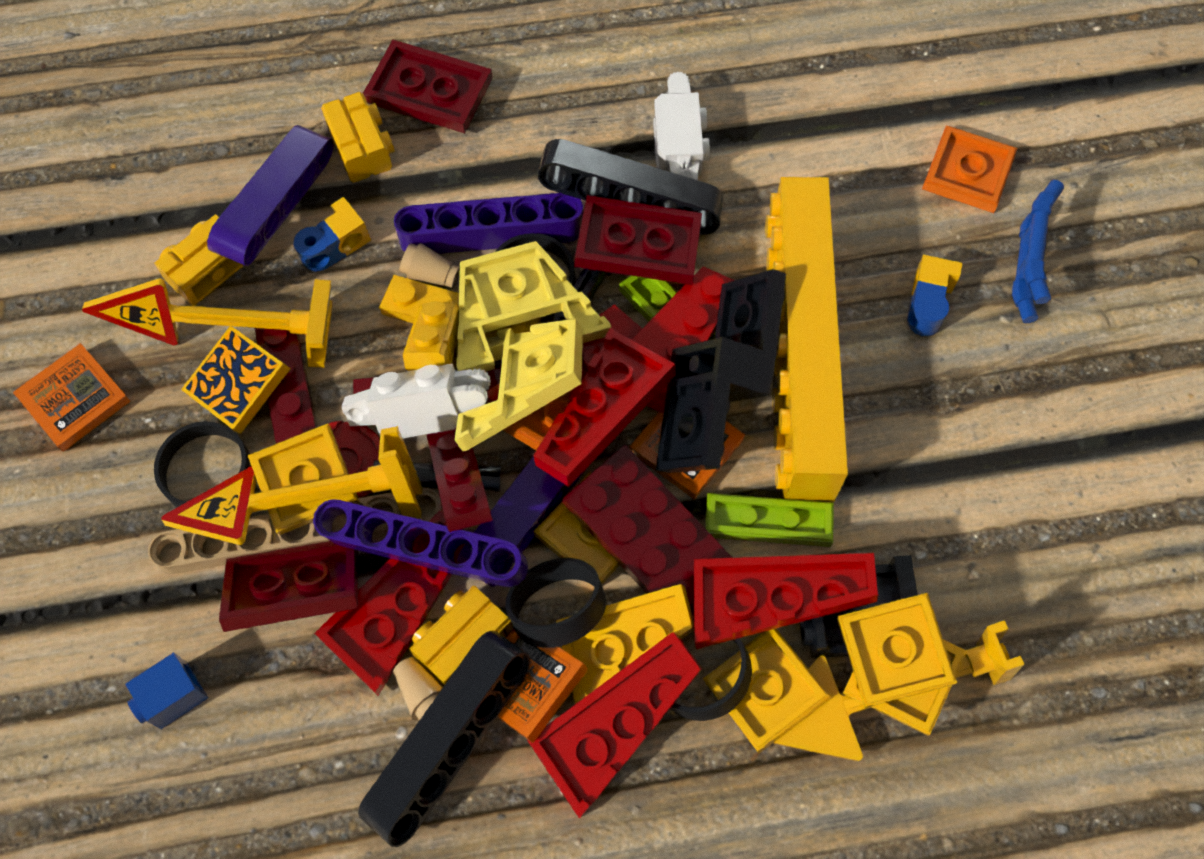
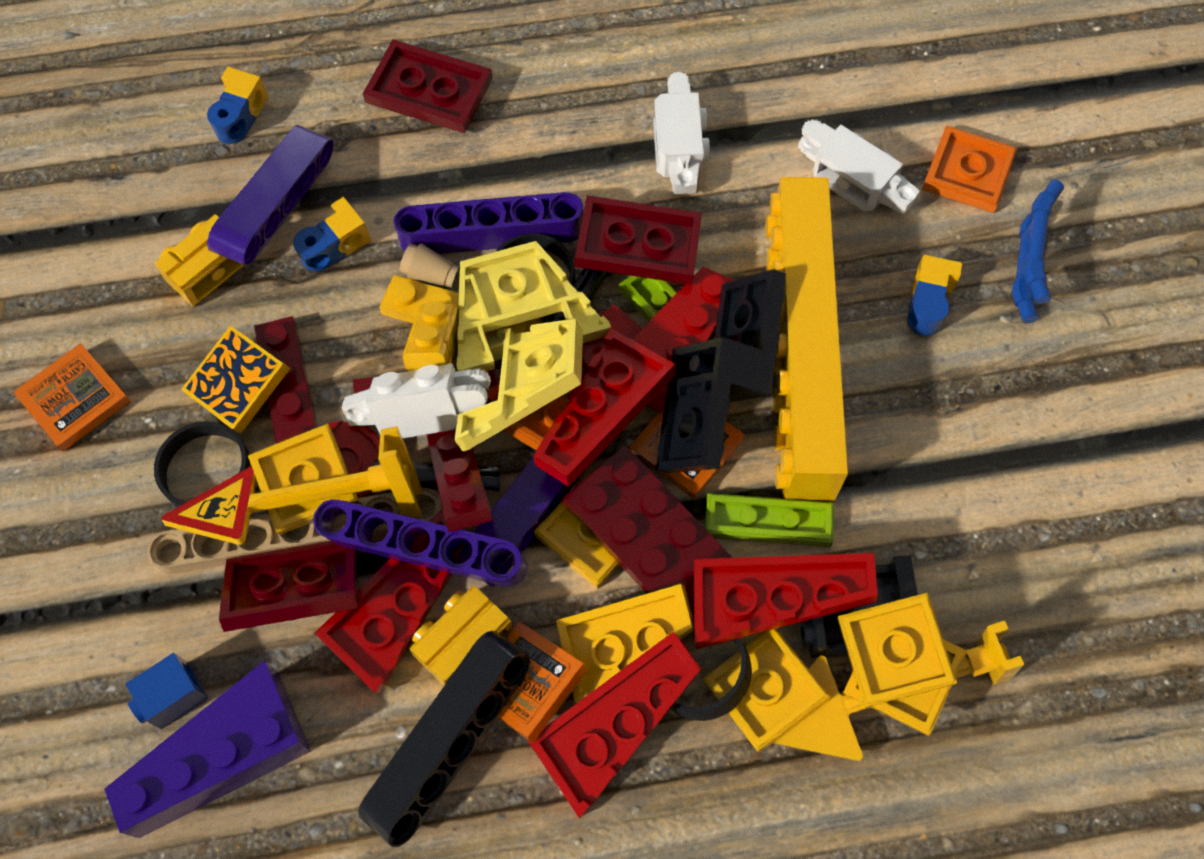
yellow piece [82,279,333,368] -> none
yellow brick [321,92,395,183] -> none
tan cone [393,657,444,720] -> none
black tyre [506,558,606,648] -> none
black beam [538,139,723,235] -> none
none -> dark purple wedge [104,660,311,838]
none -> leg [207,66,269,144]
none -> white hinge [798,119,920,214]

